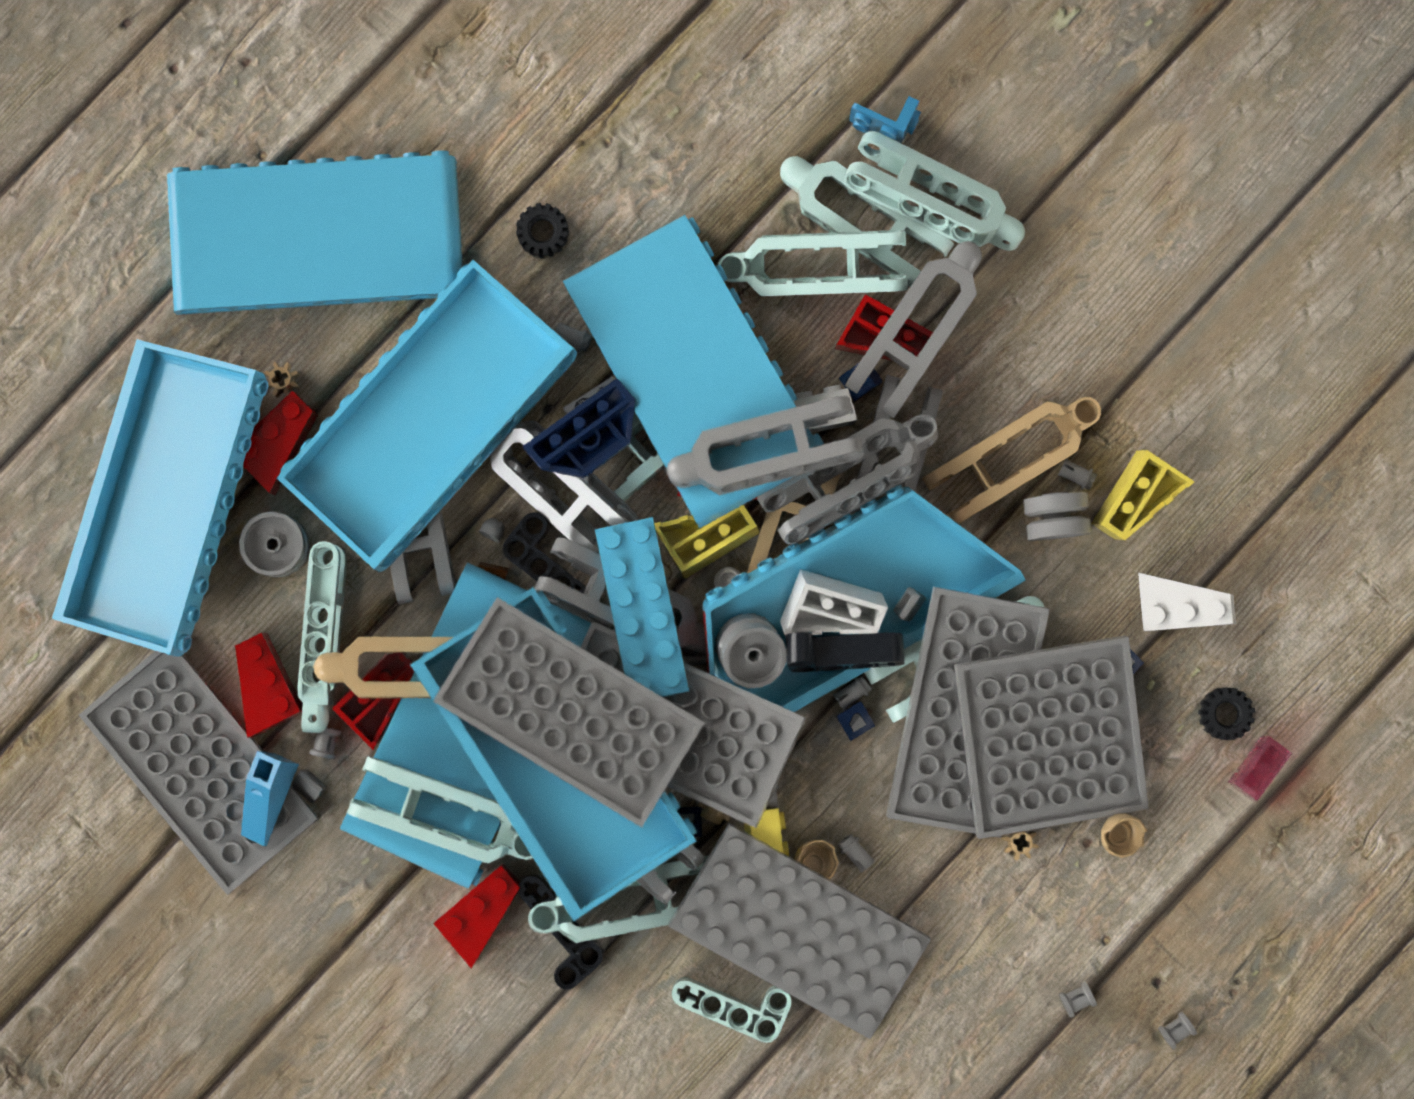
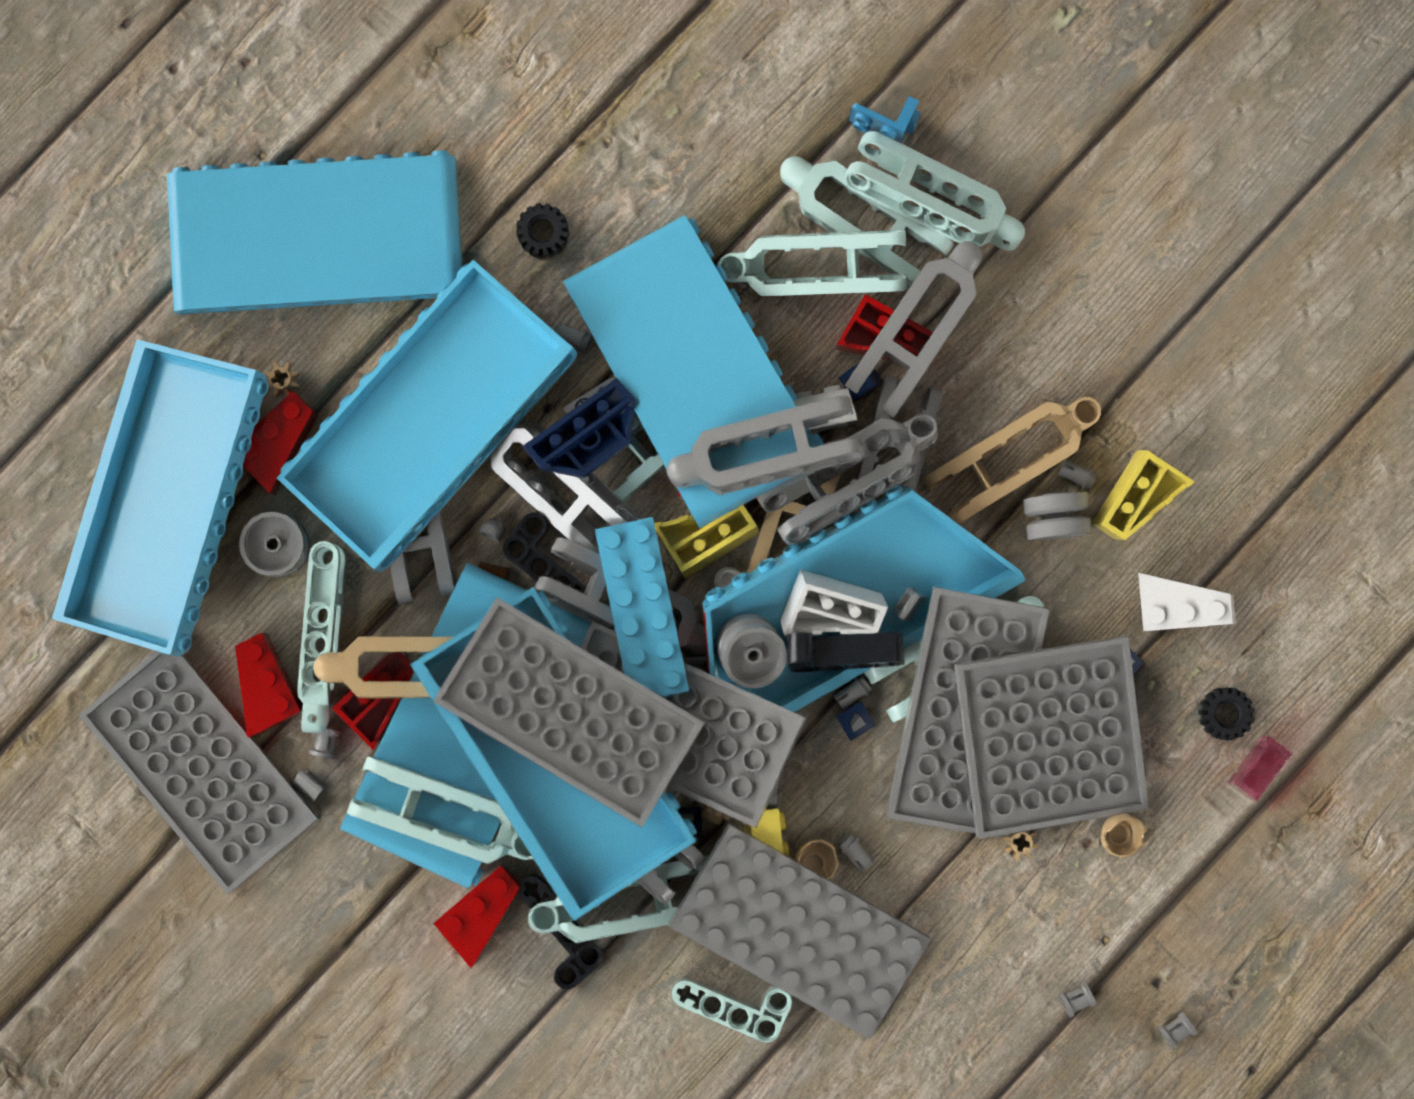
dark azure slope [241,751,299,846] -> none

